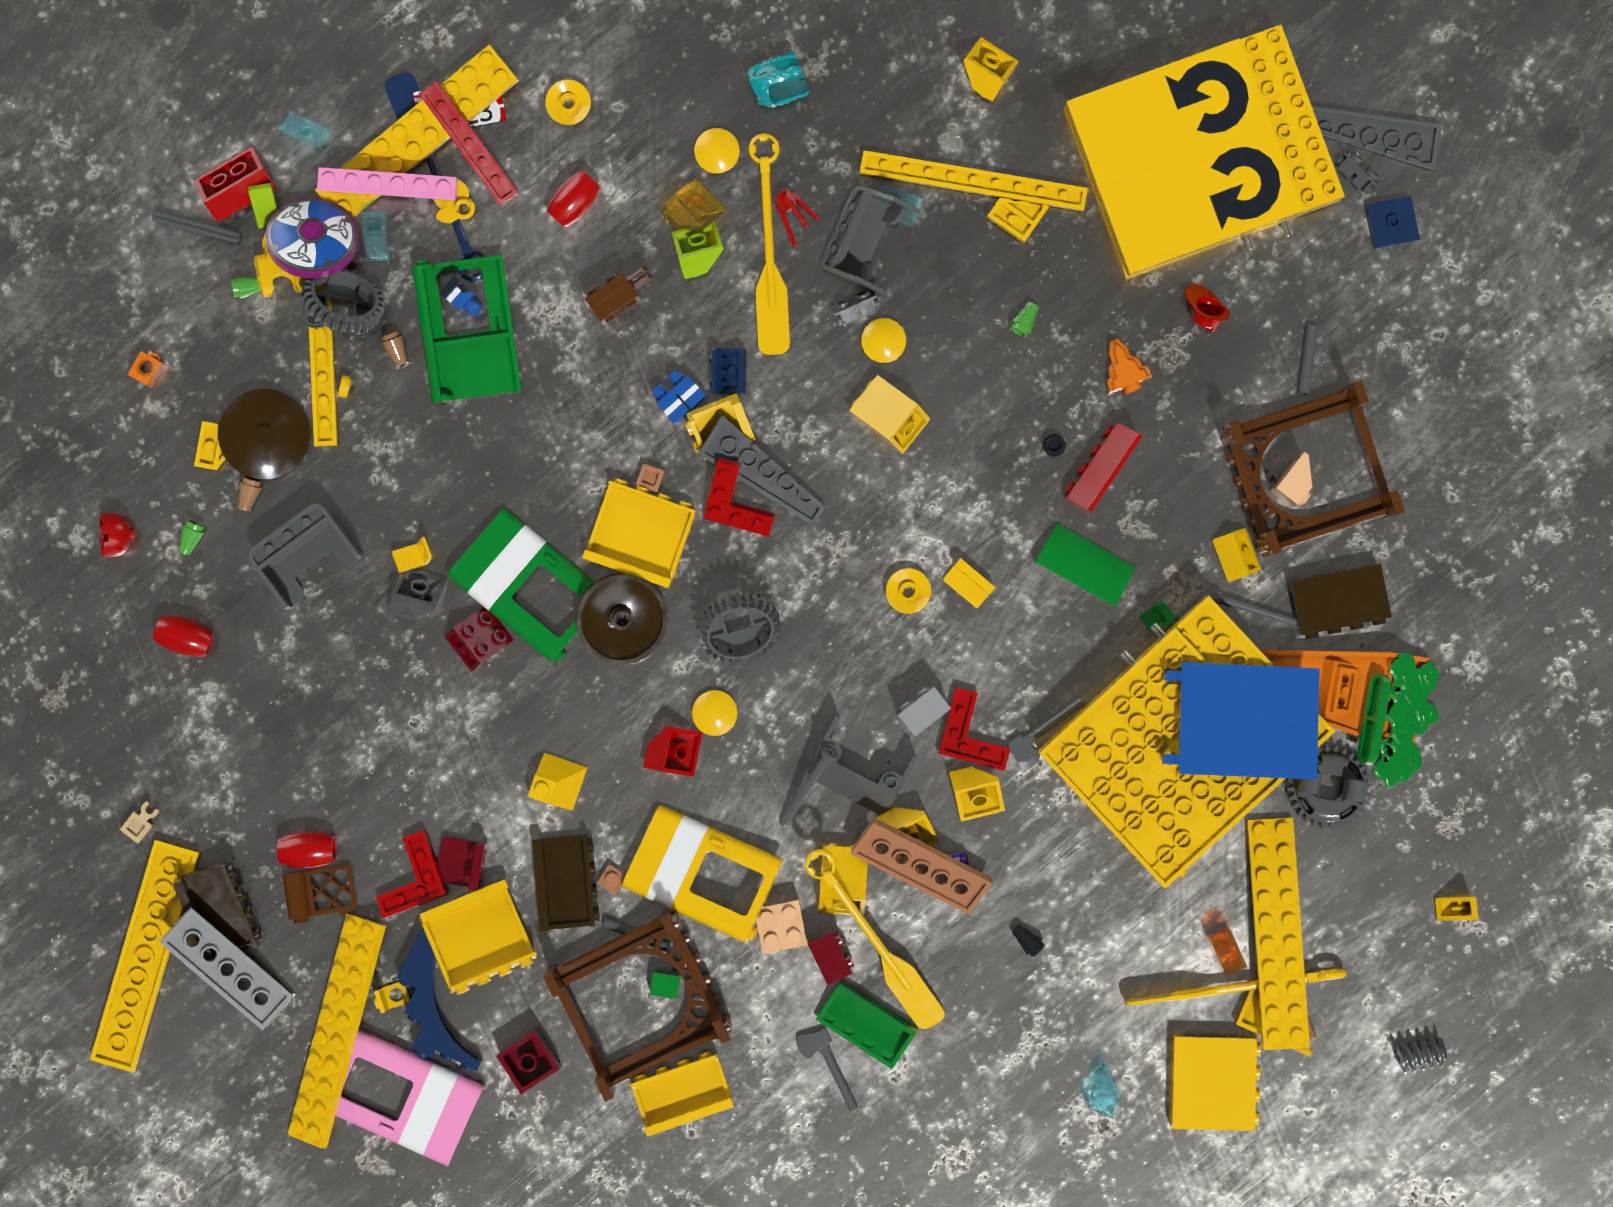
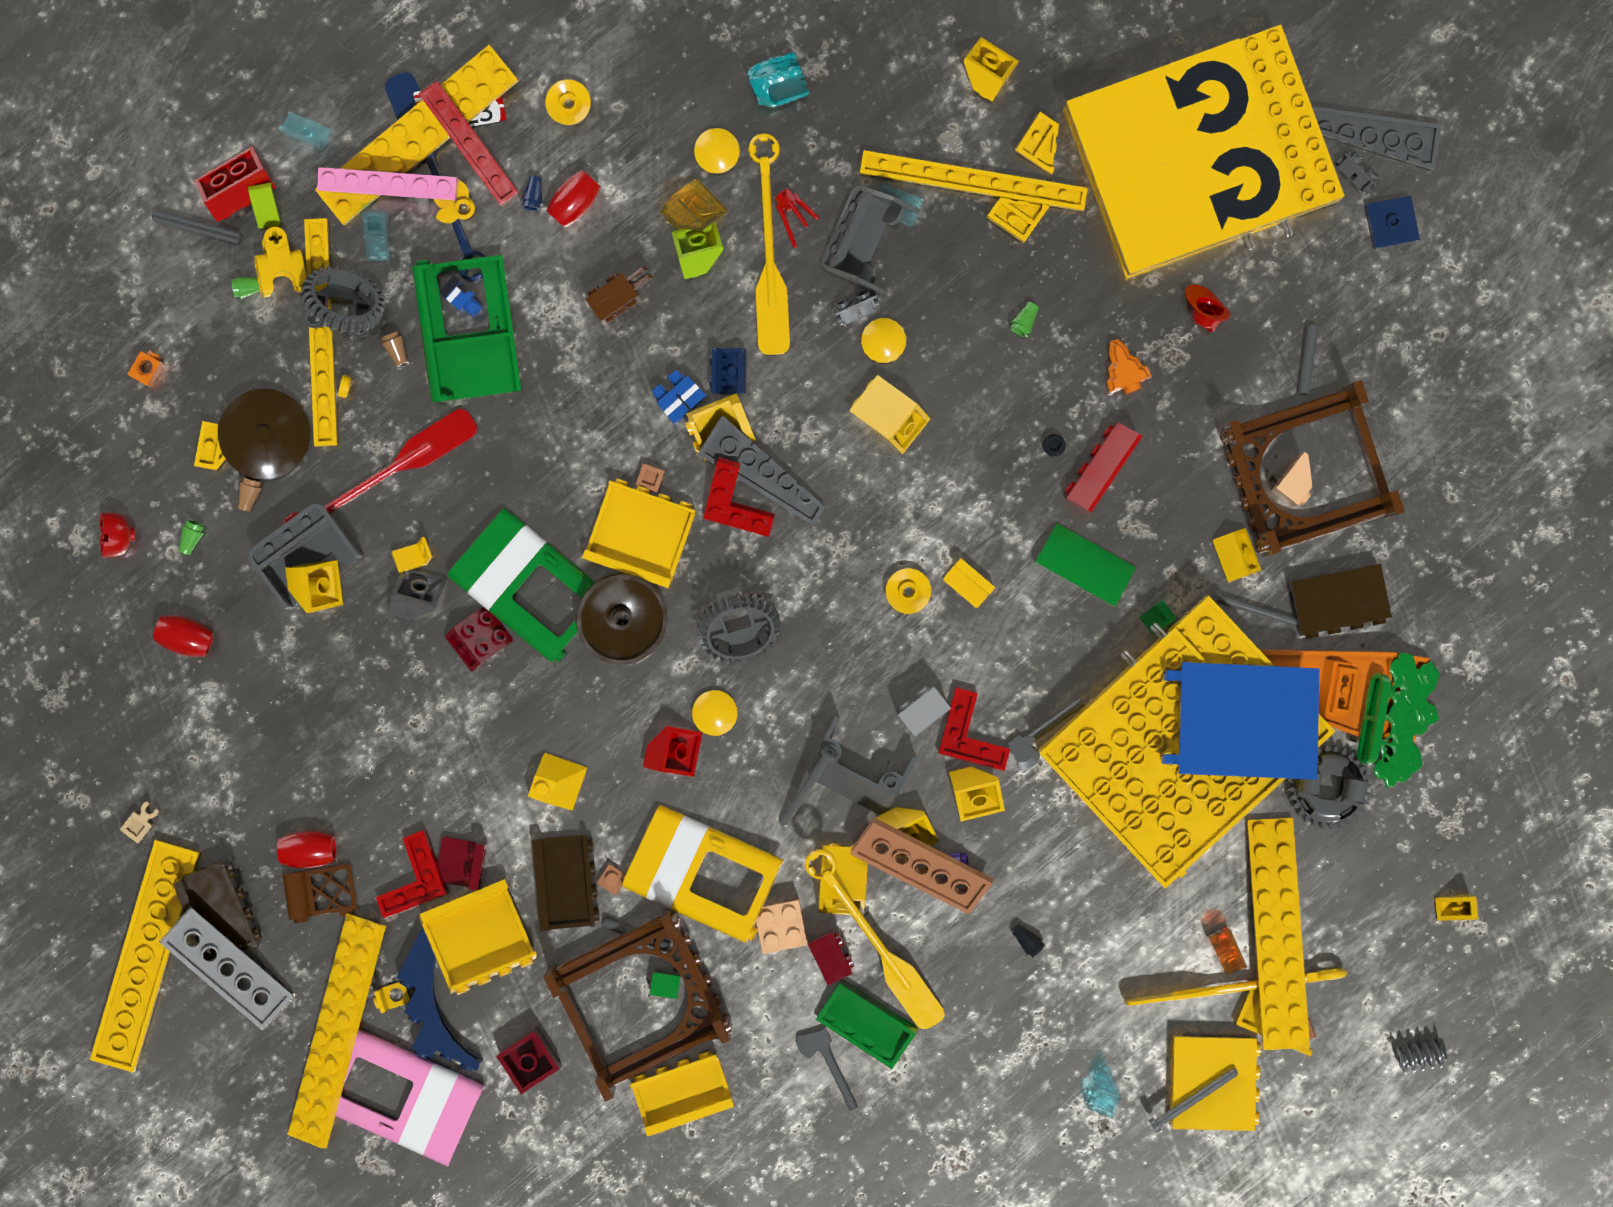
dish [266,198,358,278] -> none
none -> red piece [281,409,477,526]
none -> yellow slope [285,560,343,613]
none -> dark blue cone [520,176,543,211]
none -> yellow wing [1014,112,1059,175]
none -> dark grey bar [1148,1068,1238,1134]

